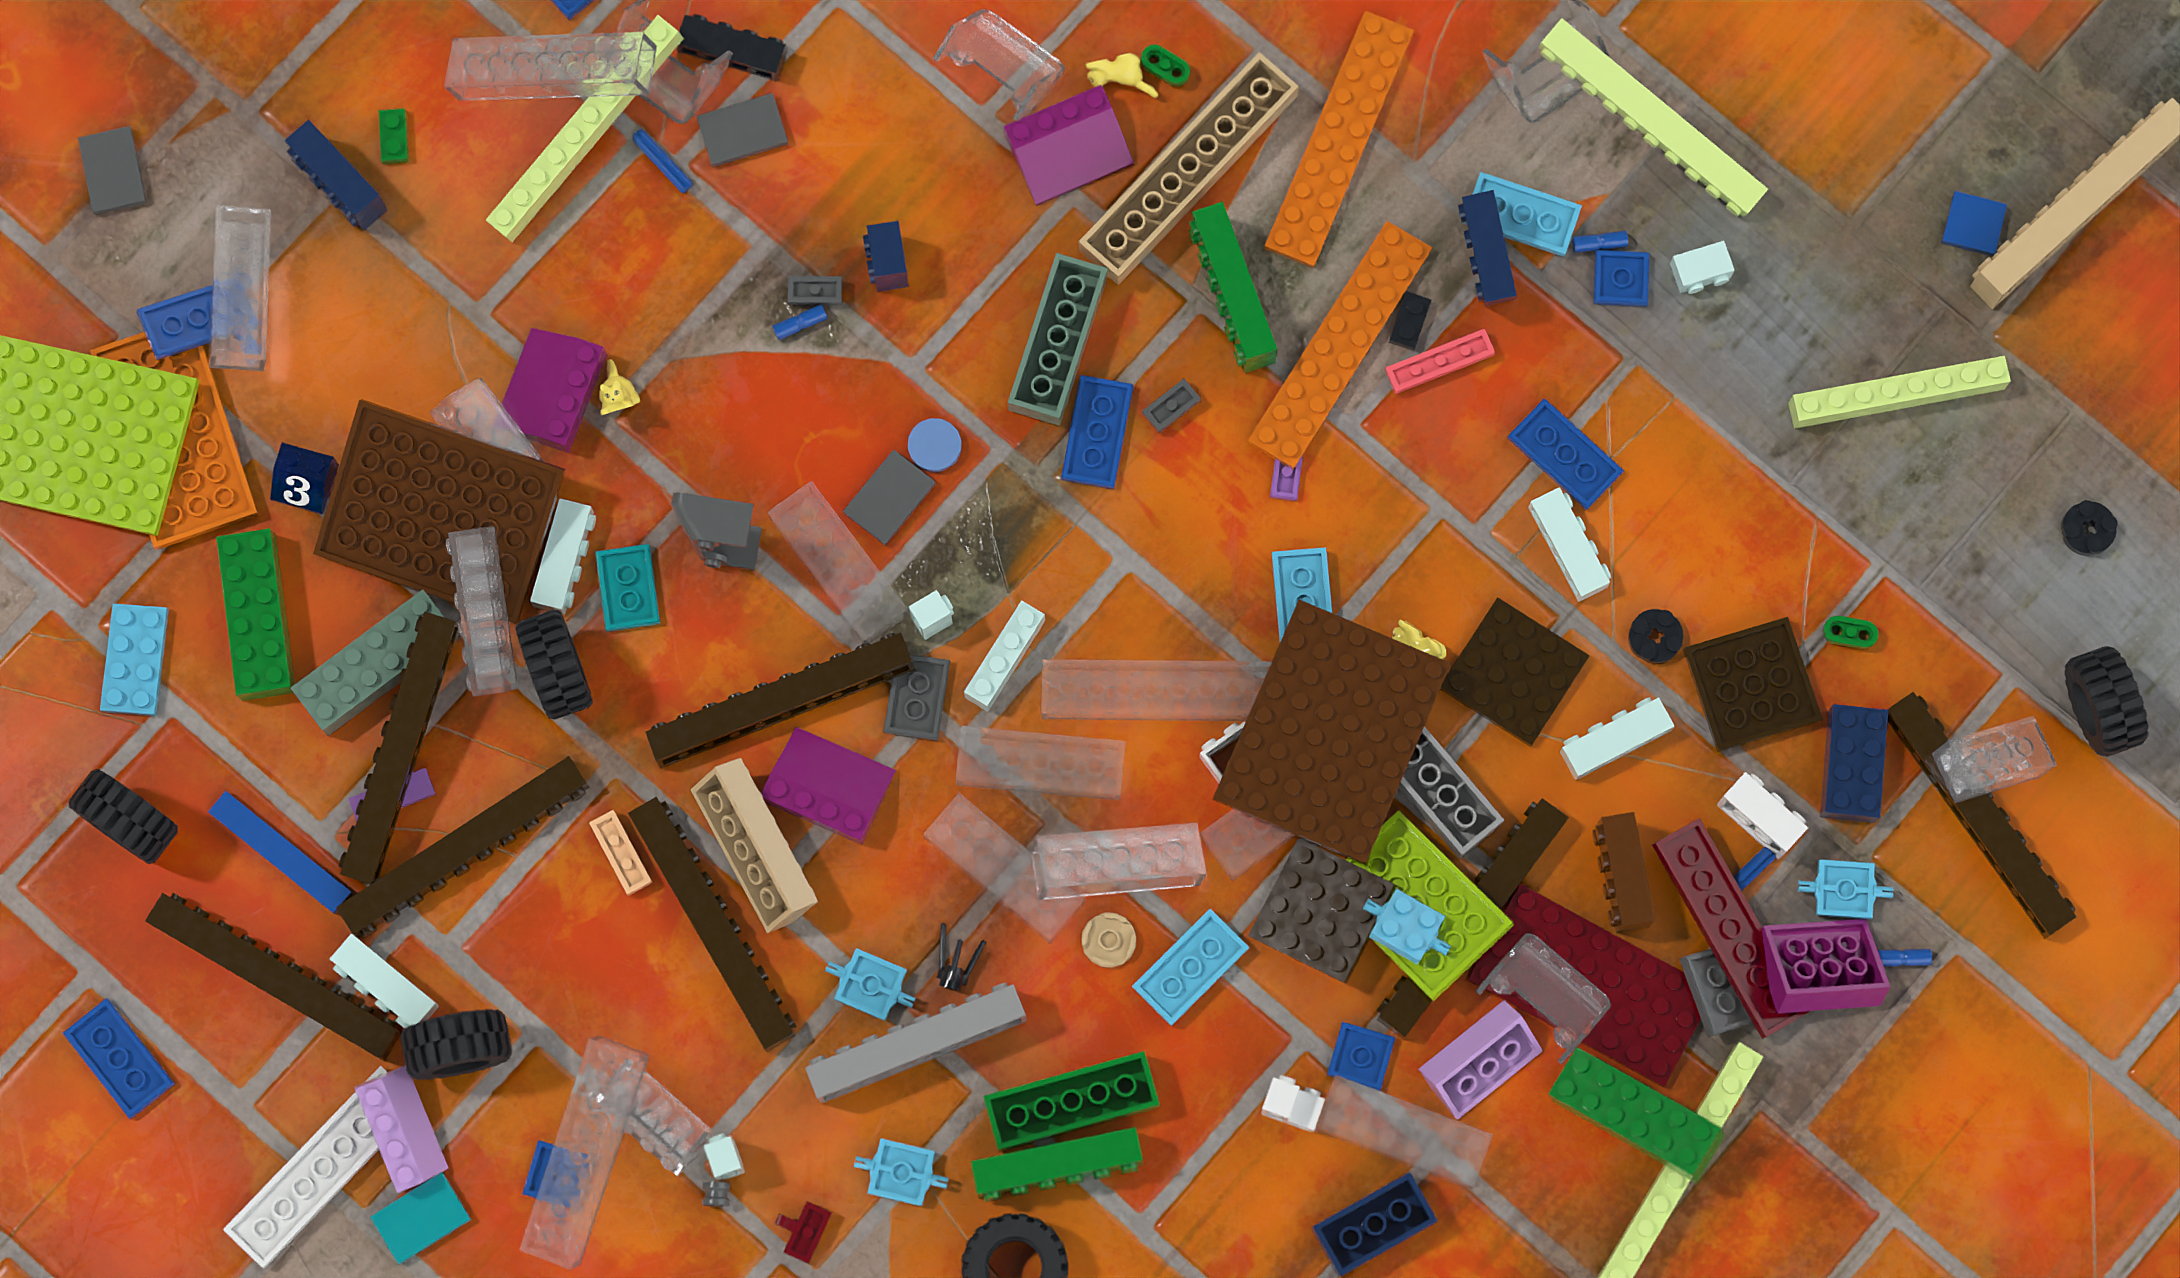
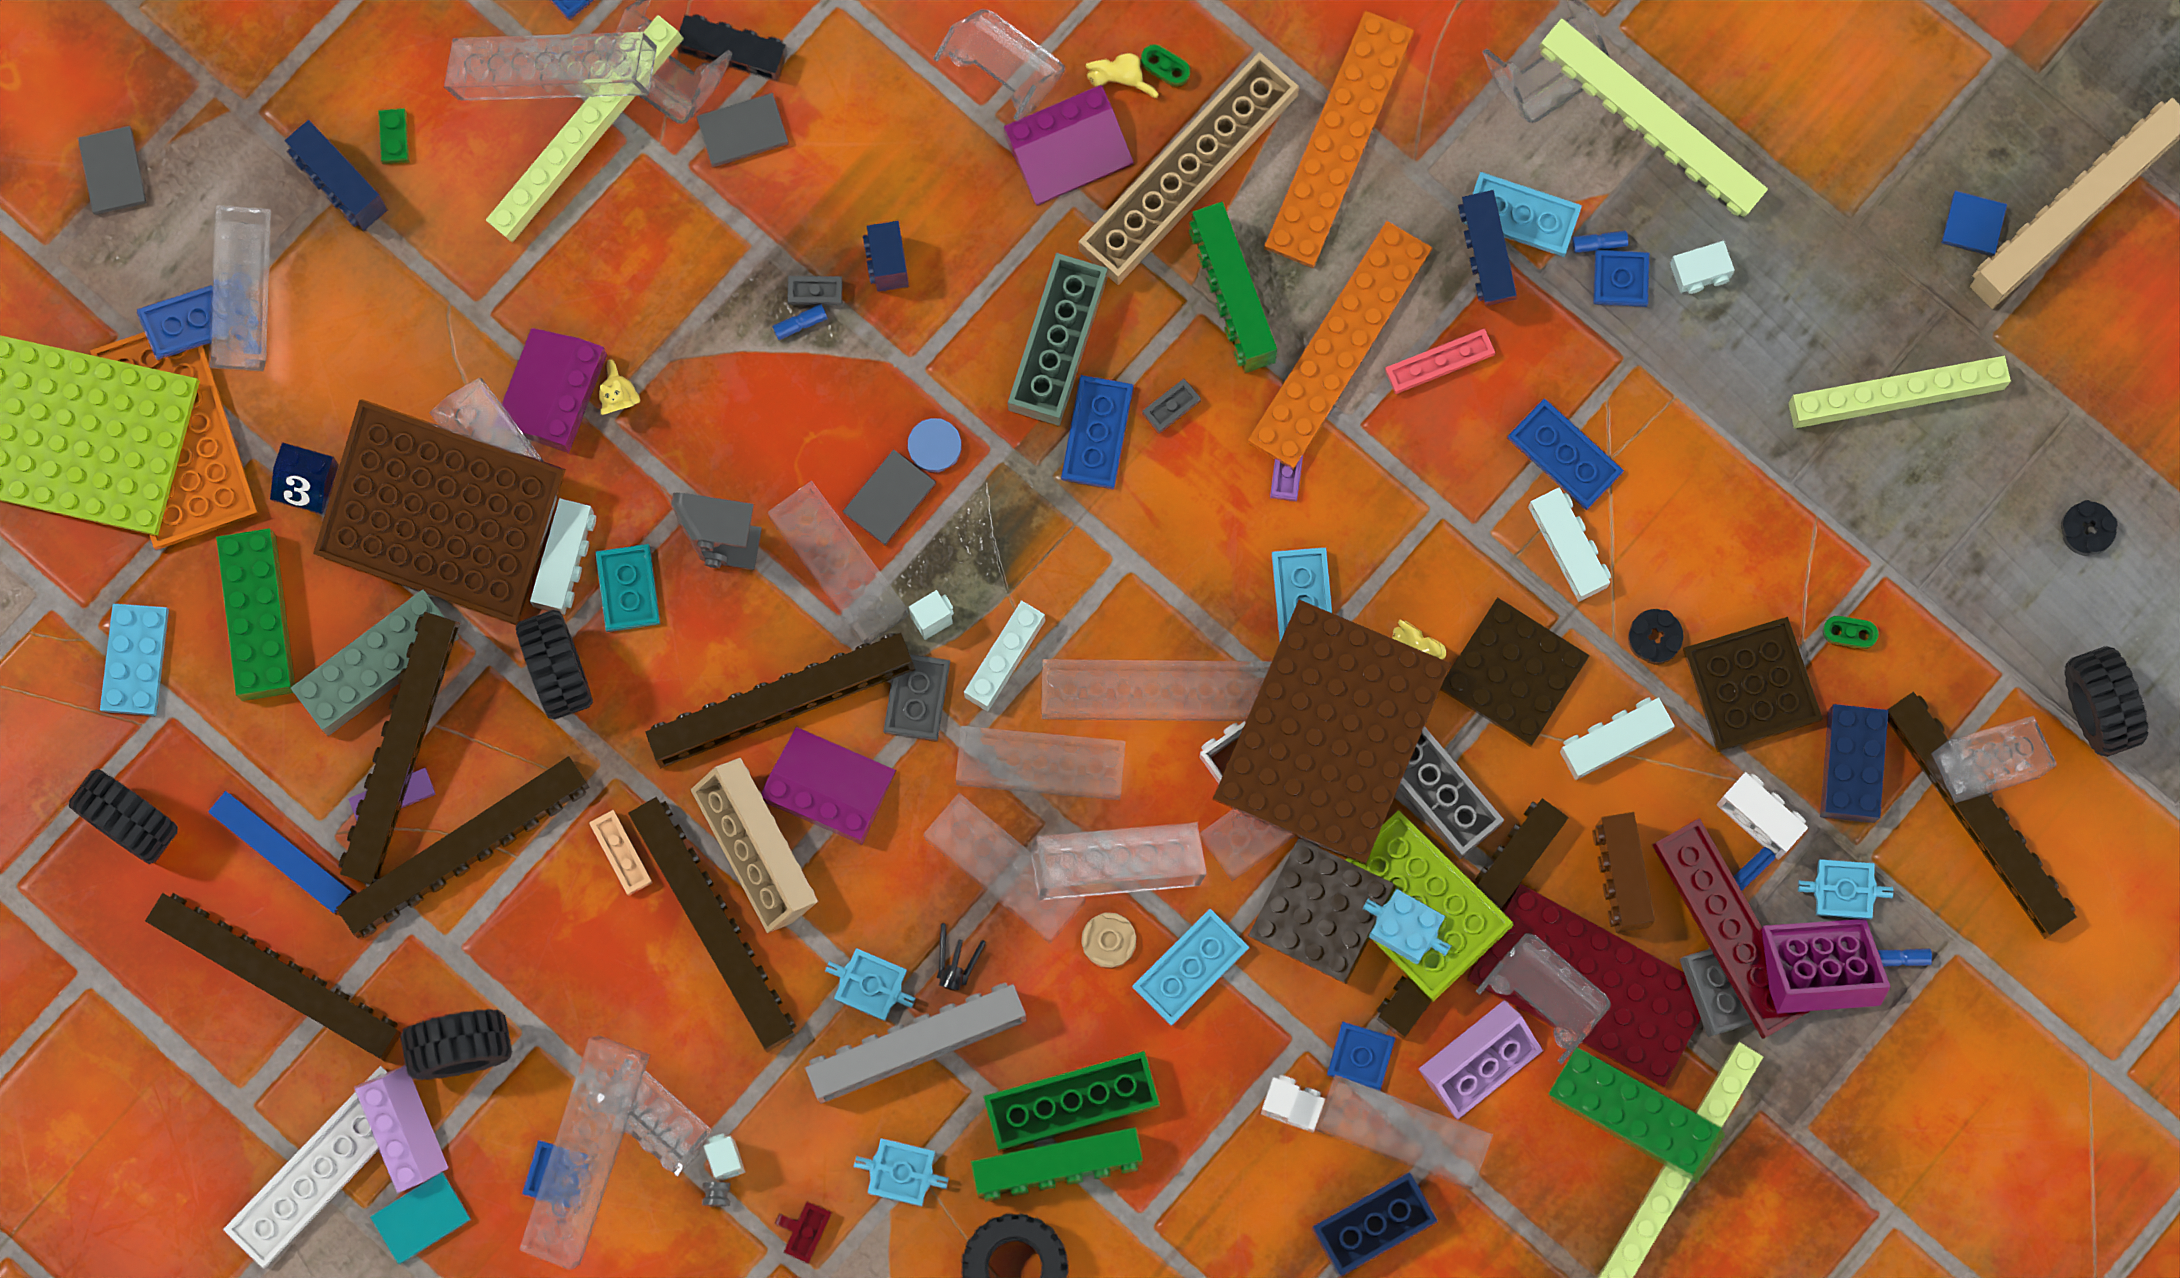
blue tile [63,998,175,1119] -> none
light aqua brick [330,934,439,1028] -> none
clear brick [446,526,518,696] -> none
blue axle [632,129,692,193] -> none
black plate [1389,291,1432,351] -> none

